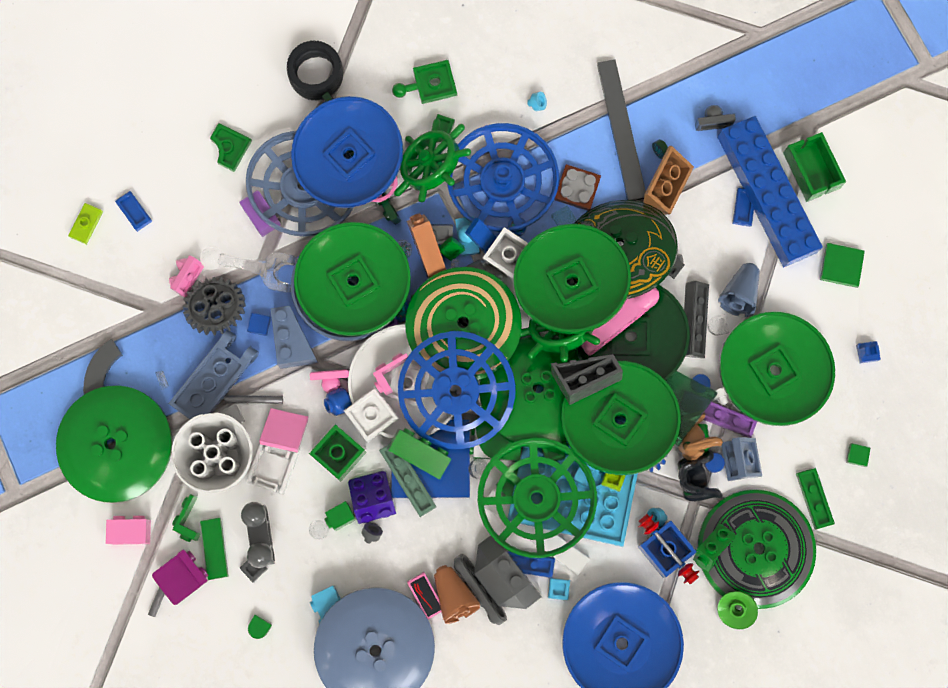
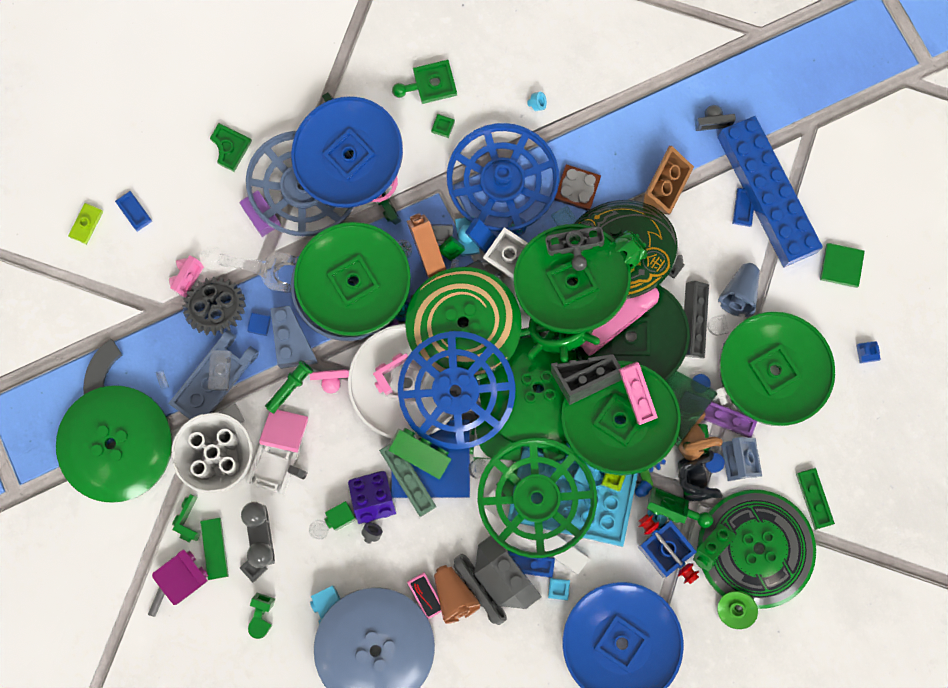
bright pink brick [105,516,151,545] -> none
flat silver piece [224,395,283,404] -> none
black tyre [287,40,343,101] -> none
green brick [309,424,367,482] -> none
blue head [324,388,352,416] -> none
white tile [344,387,399,442] -> none
green piece [394,119,471,203] -> none
dark grey tile [597,59,646,201] -> none
dark green tile [652,139,668,159] -> none
green piece [783,132,846,202] -> none
green tile [846,443,871,467] -> none
none -> clear plate [208,350,232,391]
none -> green tile [250,593,275,618]
none -> green pin [265,360,314,414]
none -> dark grey tile [288,465,308,480]
none -> dark grey piece [545,226,604,271]
none -> green helmet [608,231,647,270]
none -> bright pink tile [619,362,658,425]
none -> blue arm [635,469,653,497]
none -> green plate [647,486,713,528]

